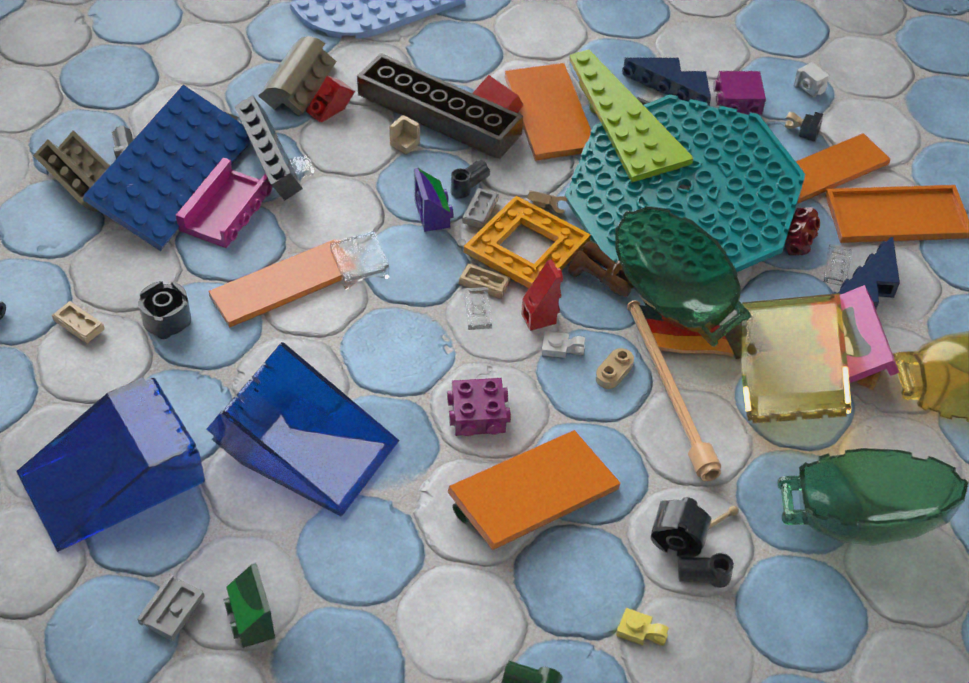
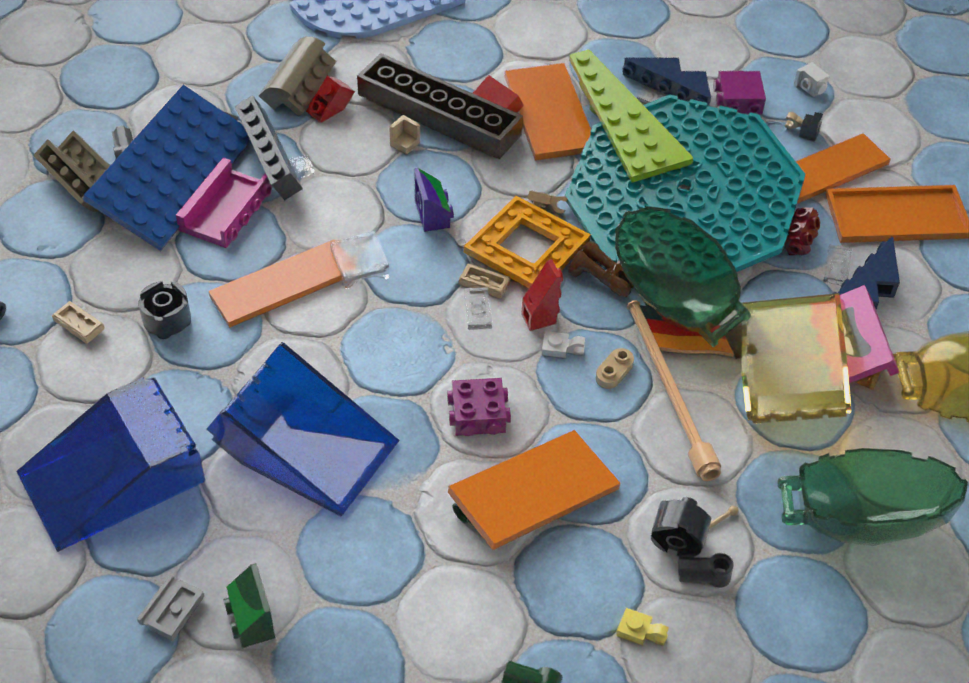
black piece [450,160,490,198] -> none
light grey plate [462,188,499,229] -> none

